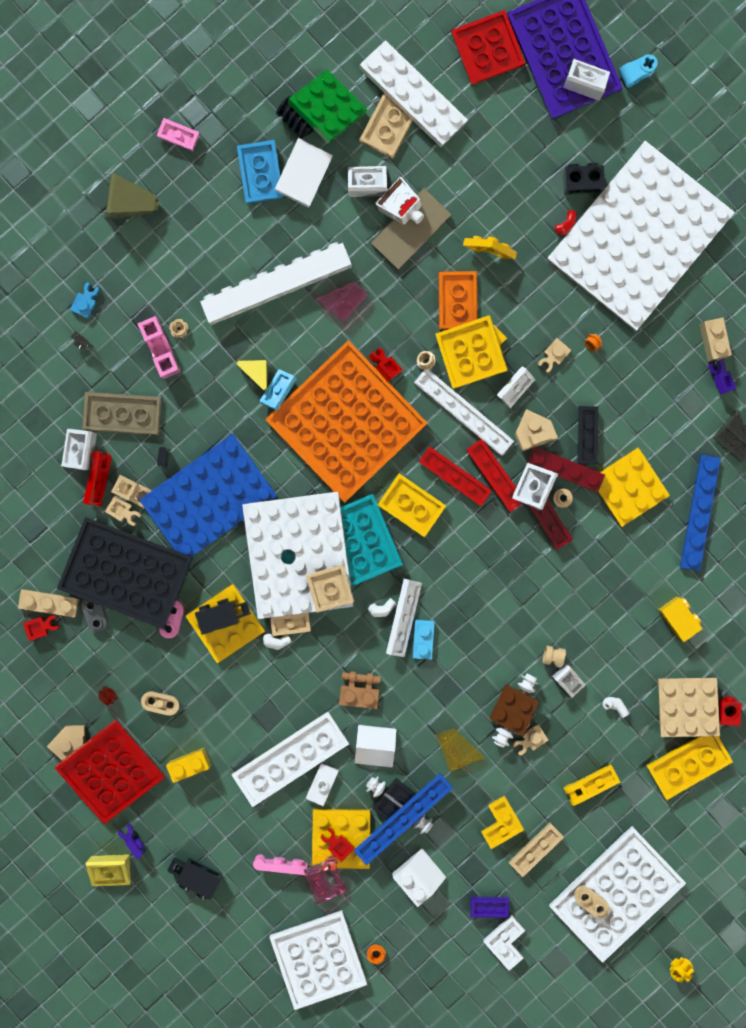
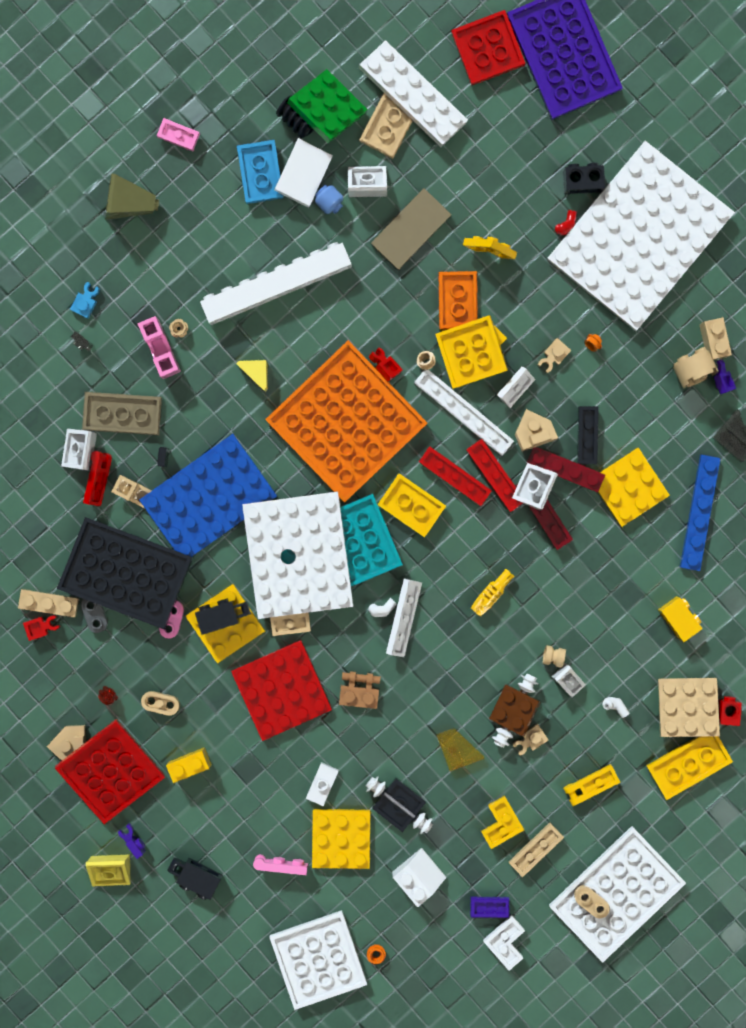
tan plate [105,495,142,526] -> none
white plate [232,711,349,807] -> none
medium azure plate [260,369,297,411] -> none
white arm [263,634,292,650] -> none
clear pink plate [304,856,347,905] -> none
tan plate [306,564,354,612] -> none
clear pink wing [316,281,369,324] -> none
red plate [320,827,355,862] -> none
blue plate [354,773,453,865] -> none
white slope [355,725,396,767] -> none
white torso [376,177,424,225] -> none
medium azure plate [413,620,434,660] -> none
tan plate [553,489,573,508] -> none
white slope [563,59,610,101] -> none
medium azure piece [618,54,658,88] -> none
yellow gear [669,957,694,983] -> none
none -> red plate [231,640,332,741]
none -> medium blue head [315,185,343,214]
none -> yellow hinge [471,569,515,616]
none -> tan brick [673,347,719,389]

